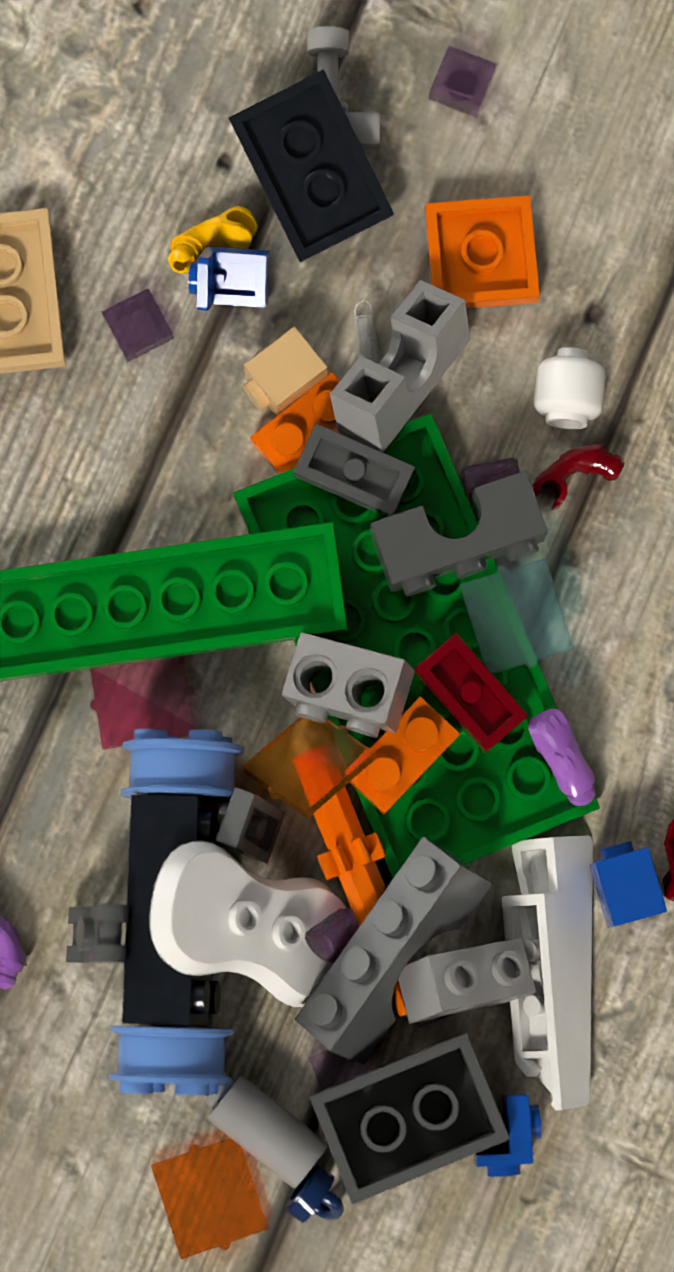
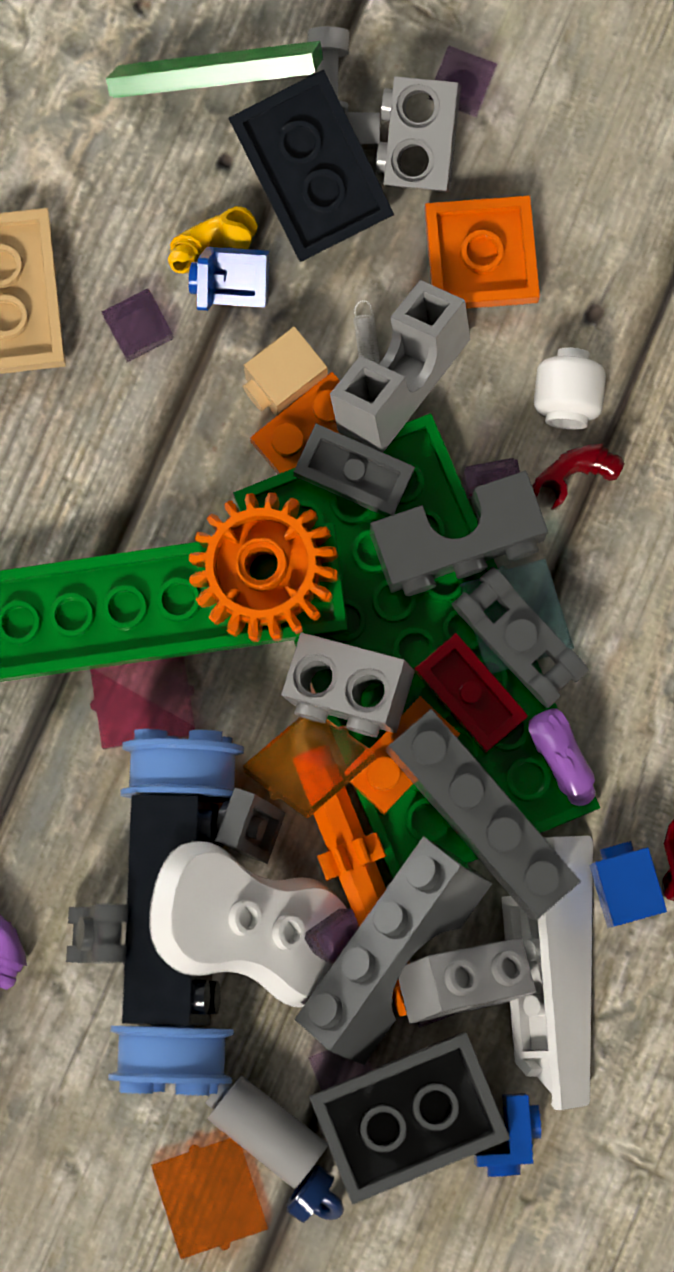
none -> tile [106,41,323,98]
none -> orange gear [189,492,339,642]
none -> light grey brick [376,76,461,192]
none -> dark grey brick [385,709,581,920]
none -> dark grey plate [452,567,589,708]

